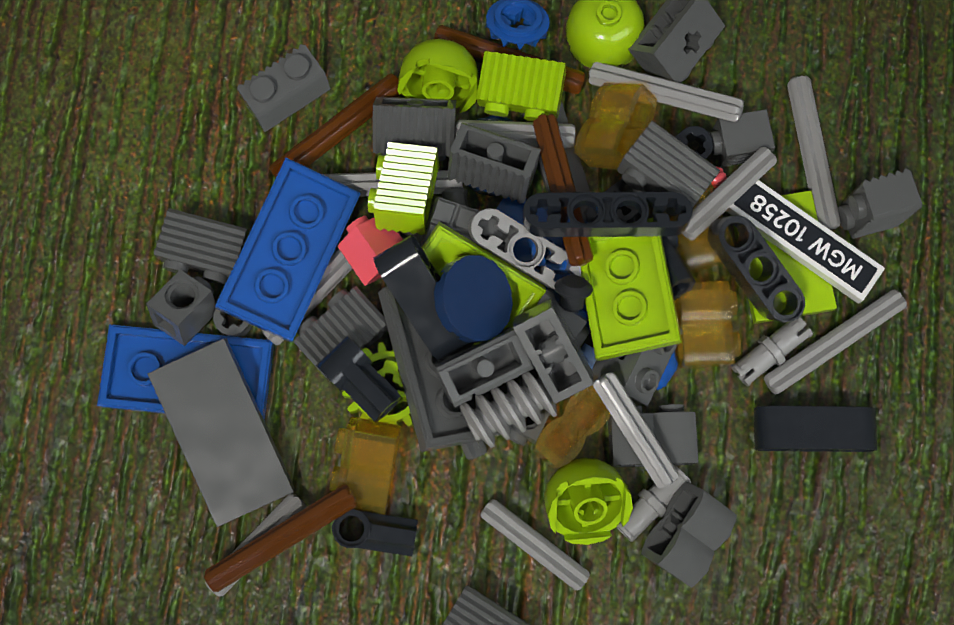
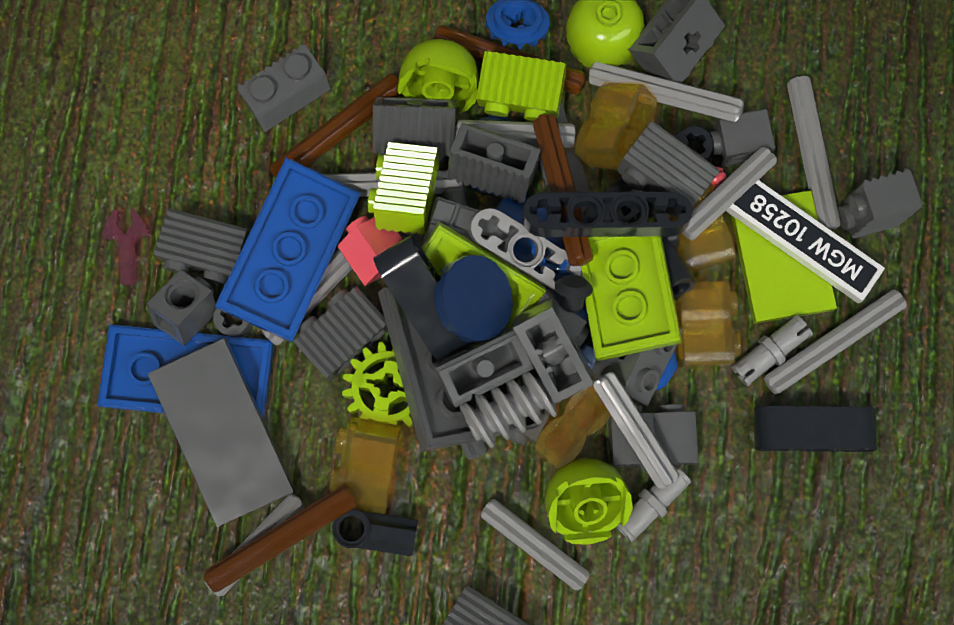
black piece [316,336,402,423] -> none
dark grey brick [641,482,737,588] -> none
black beam [707,216,805,322] -> none
none -> clear pink bar [102,208,151,286]

